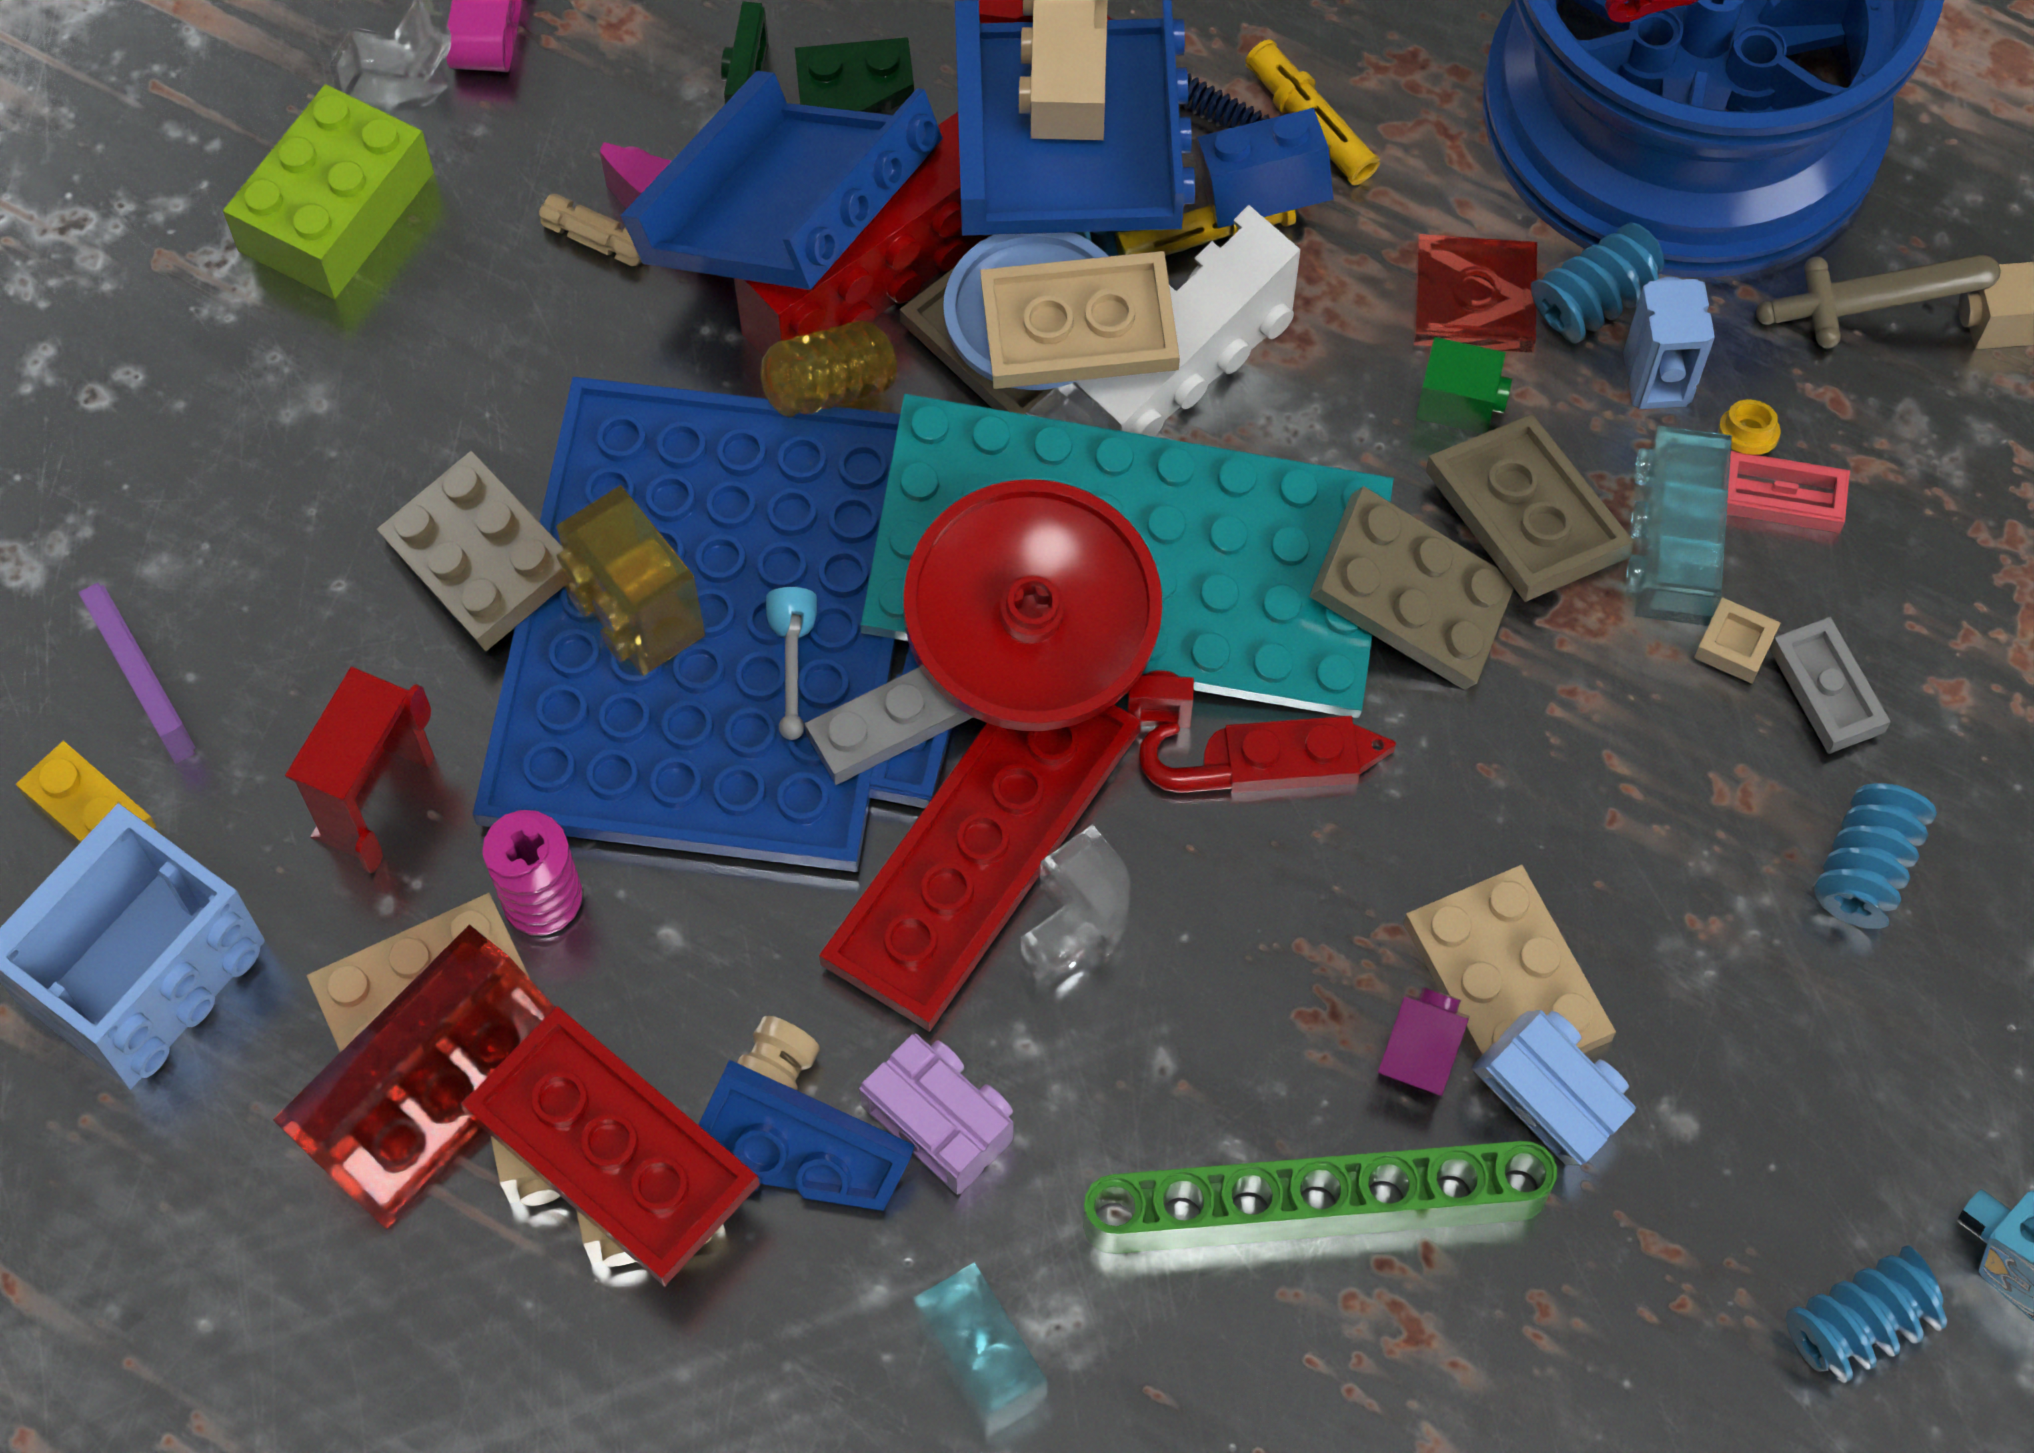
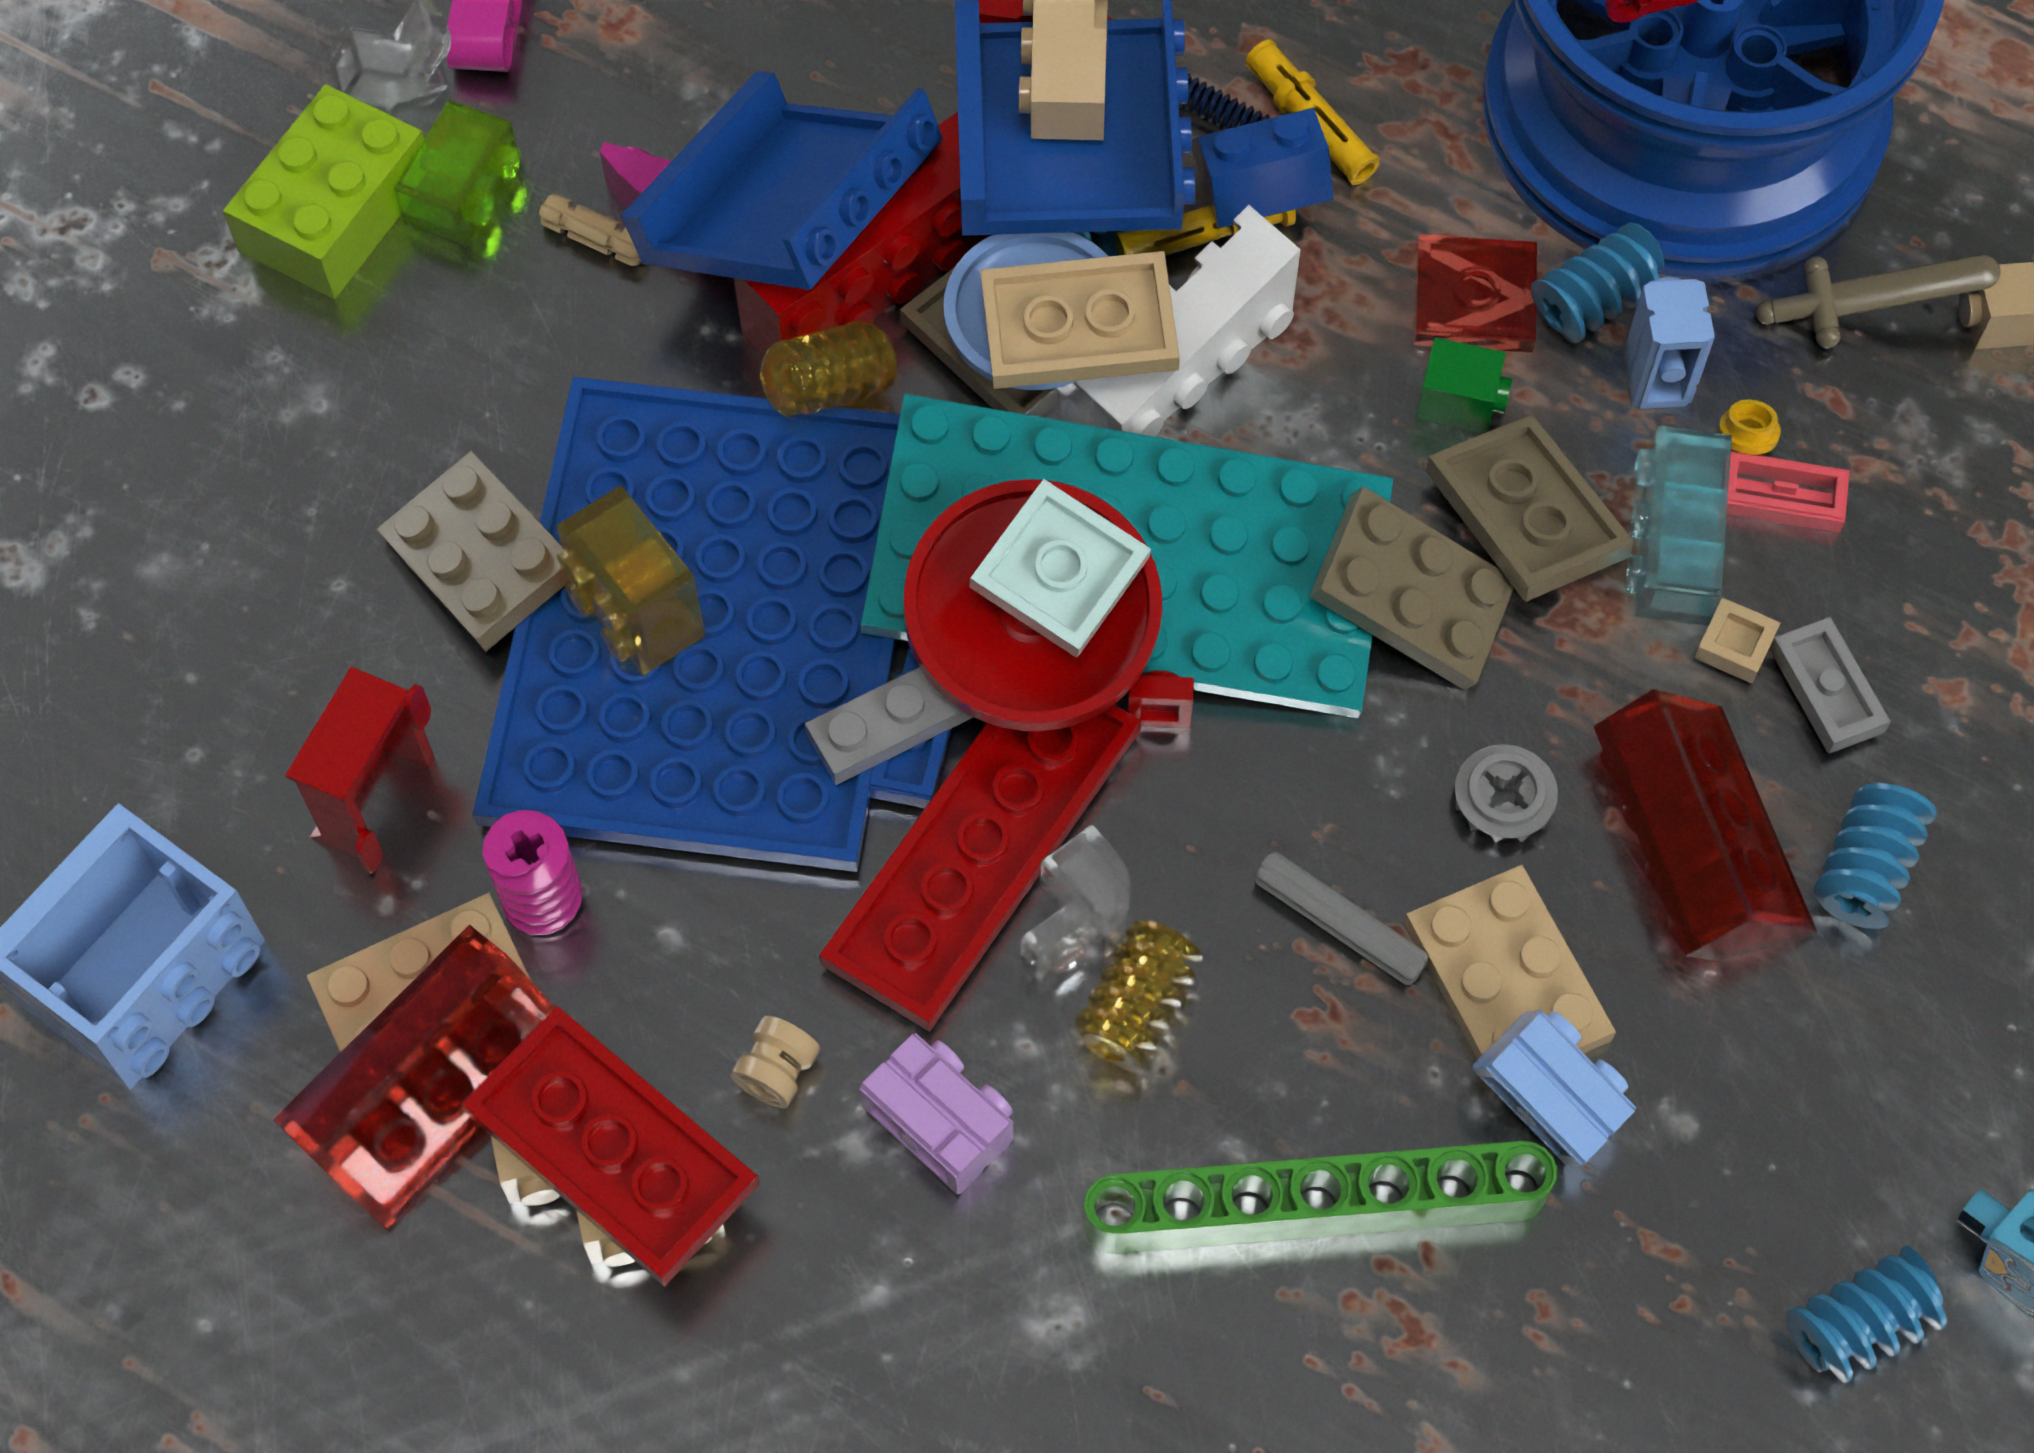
yellow plate [16,740,156,844] -> none
medium lavender tile [78,582,196,764] -> none
blue wing [698,1059,915,1211] -> none
dark green plate [721,1,768,104] -> none
hinge [766,587,817,740] -> none
dark green wing [795,37,914,113] -> none
clear light blue brick [914,1262,1048,1438] -> none
red plate [1139,716,1396,793] -> none
magenta brick [1378,987,1470,1096] -> none
none -> clear neon green brick [394,99,521,245]
none -> light aqua plate [969,479,1151,658]
none -> clear yellow piece [1075,921,1205,1074]
none -> light grey axle [1255,852,1429,985]
none -> light grey gear [1454,744,1558,843]
none -> clear red slope [1593,689,1817,961]

